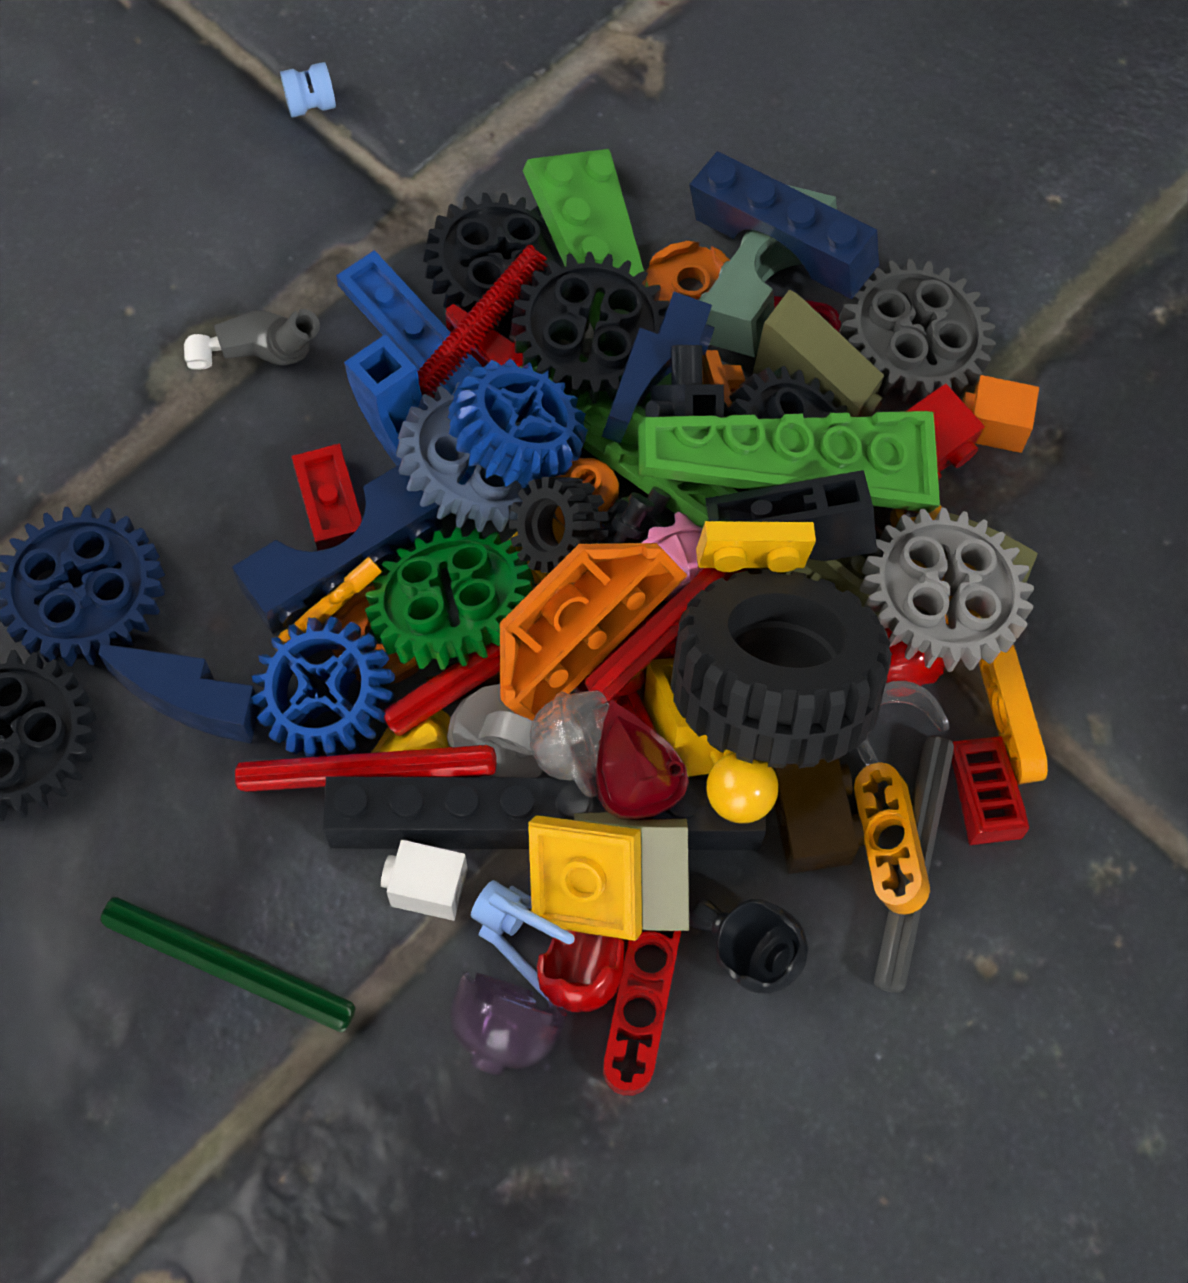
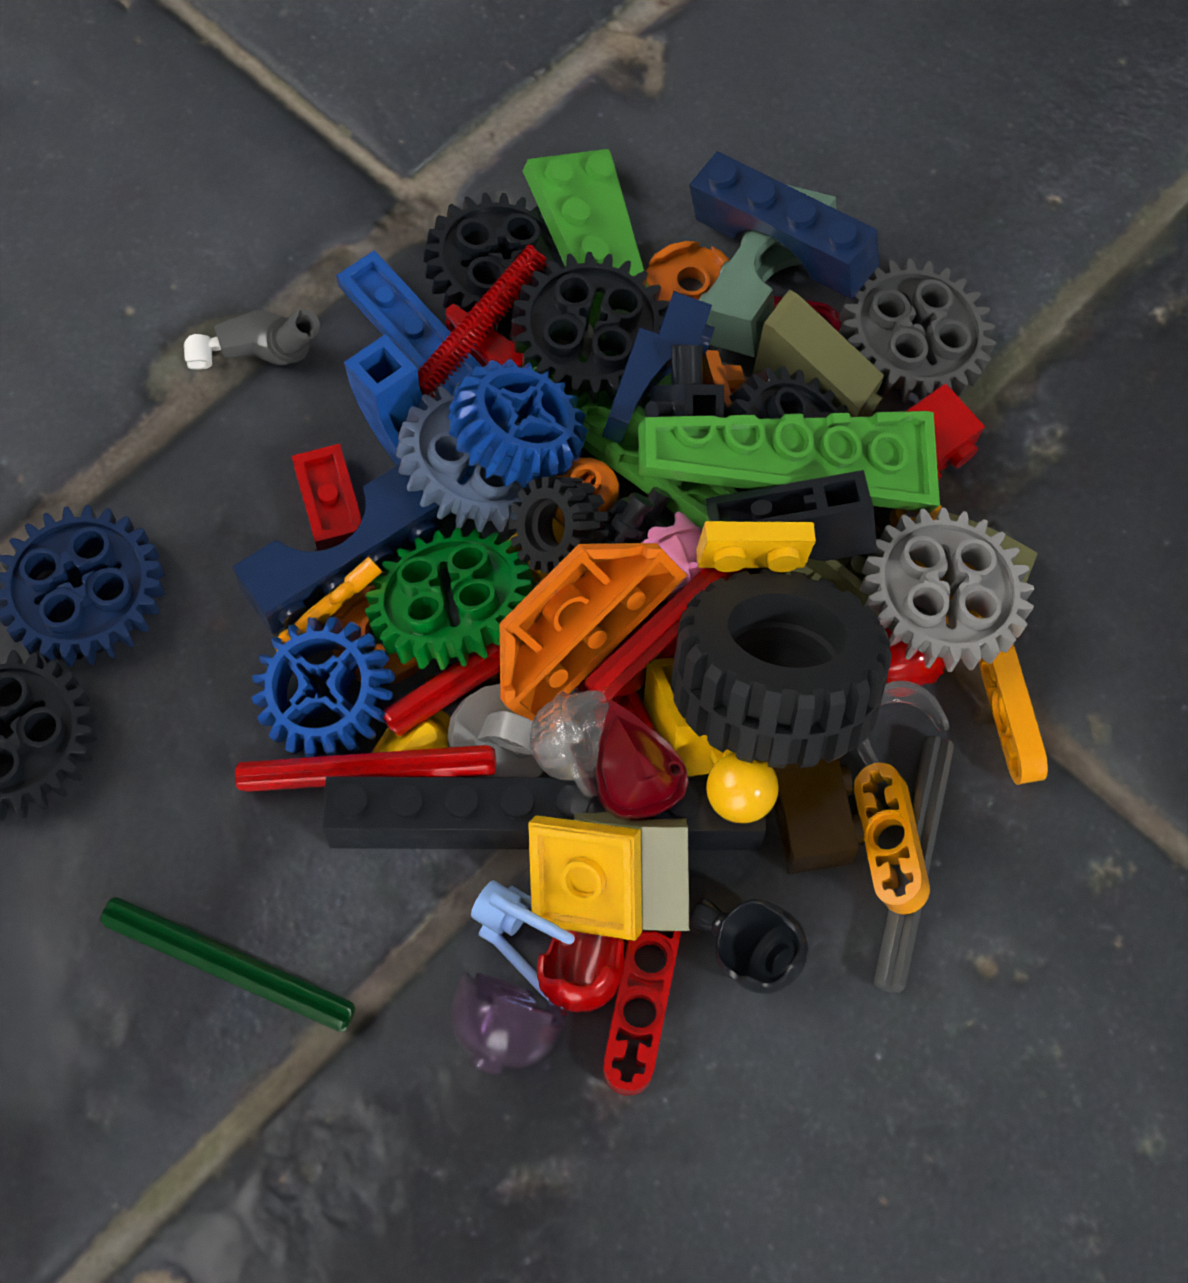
dark blue slope [98,644,260,744] -> none
light blue wheel [280,62,336,118] -> none
white brick [381,840,468,921] -> none
red slope [952,736,1030,845] -> none
orange brick [963,375,1039,453] -> none

